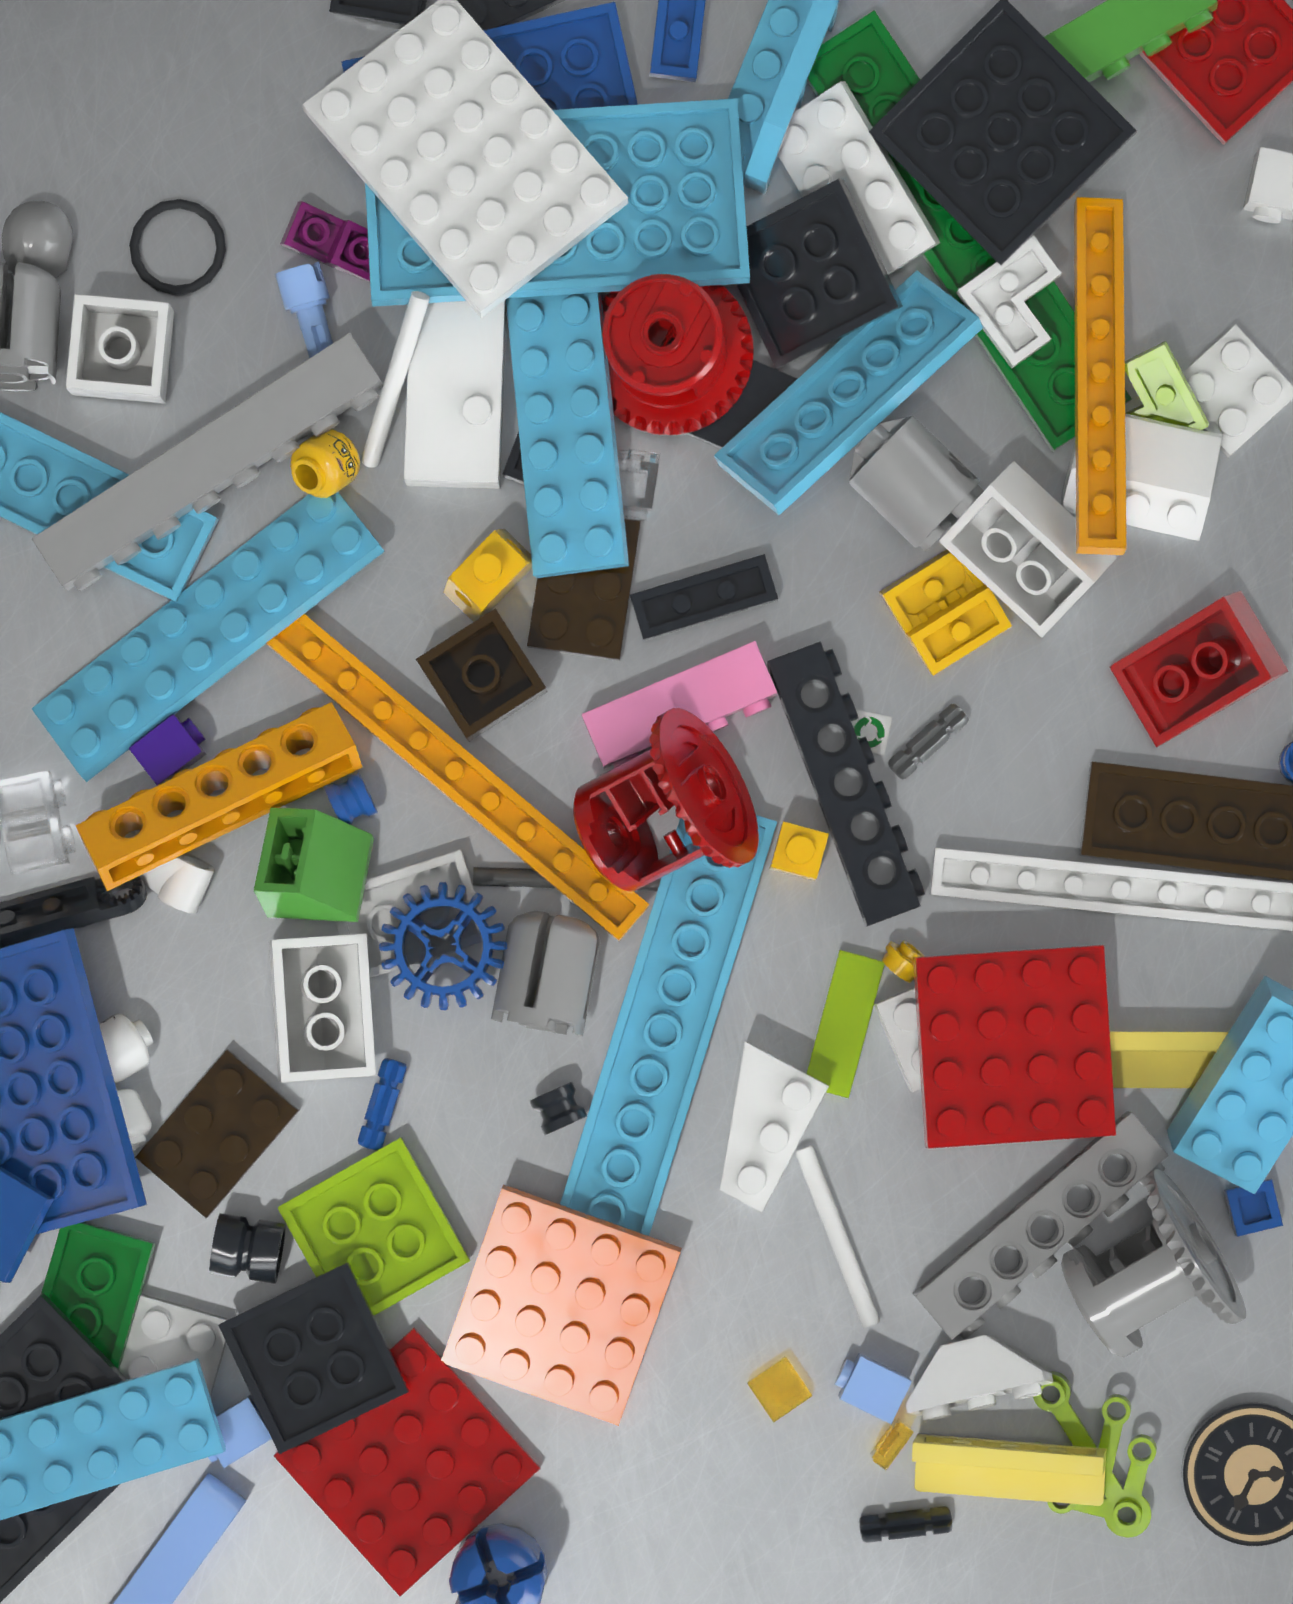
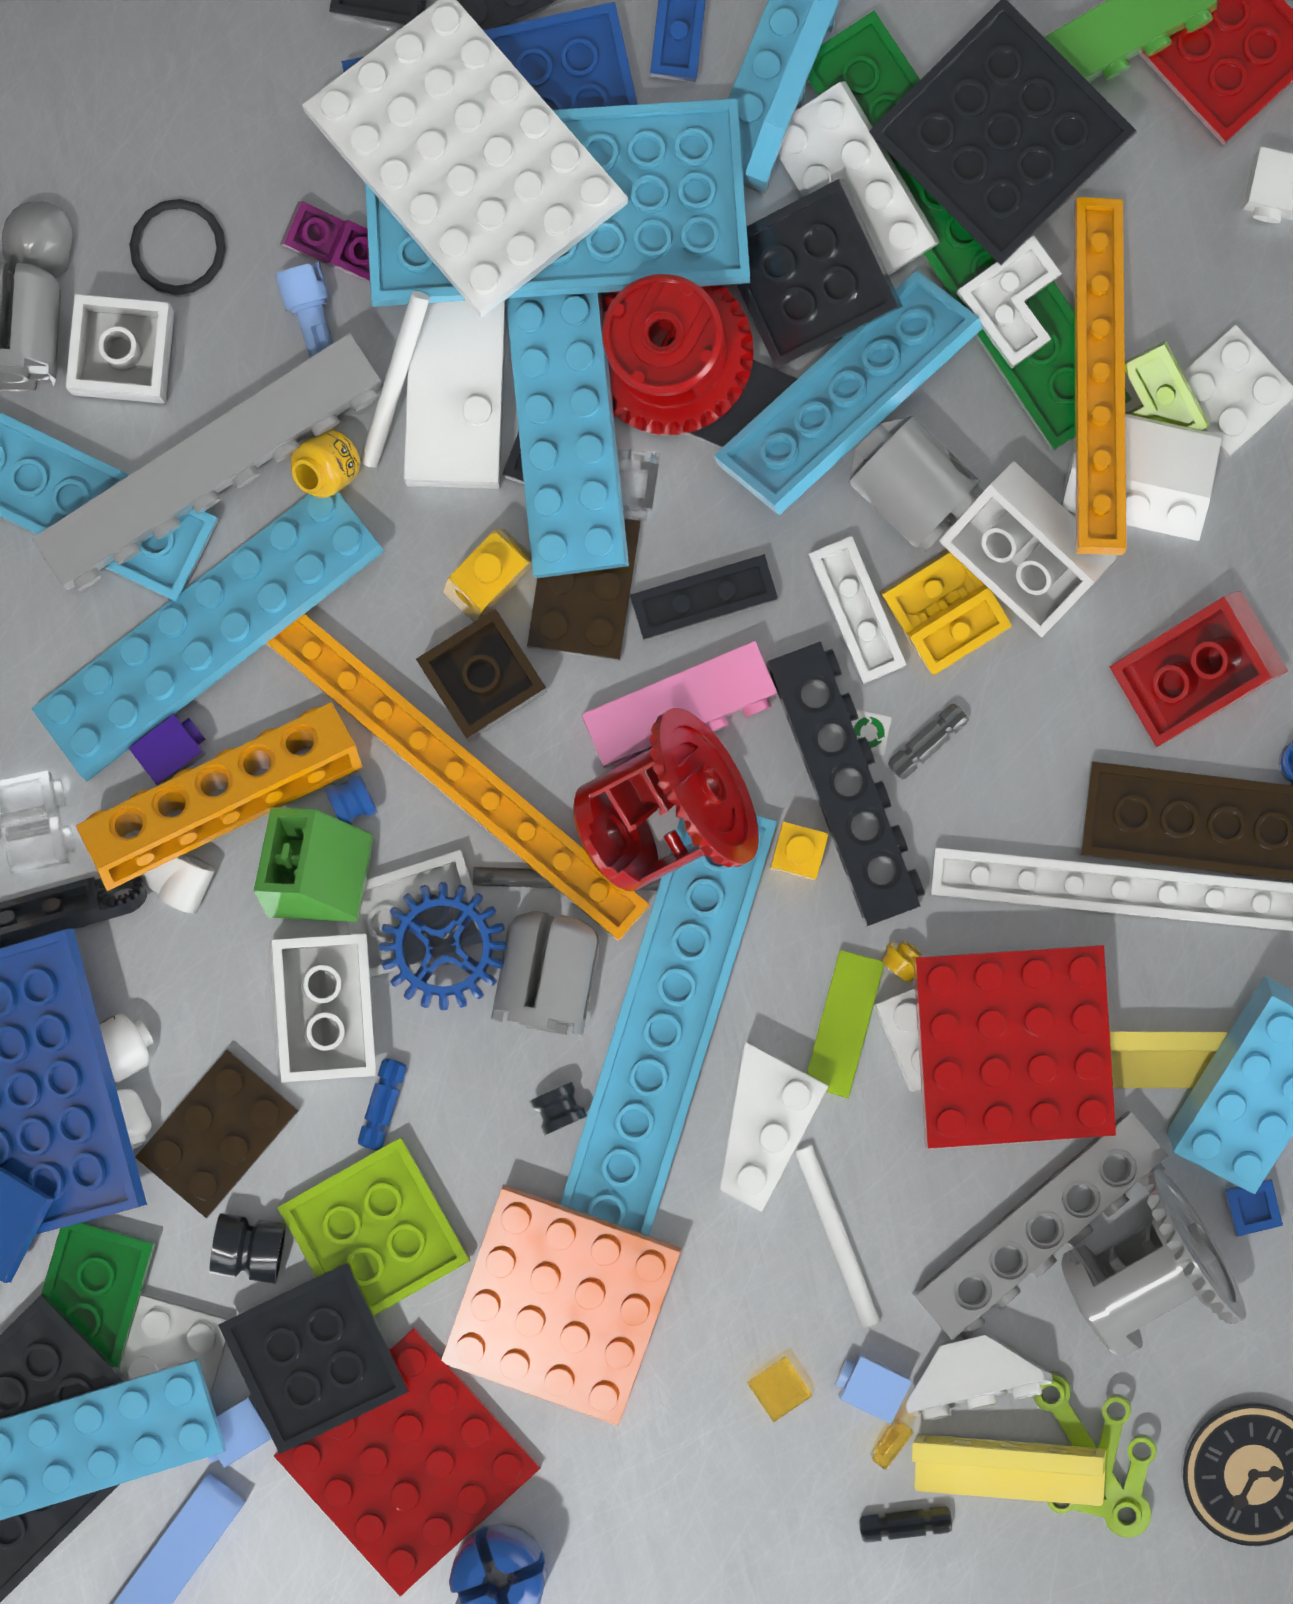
none -> white plate [808,536,907,684]

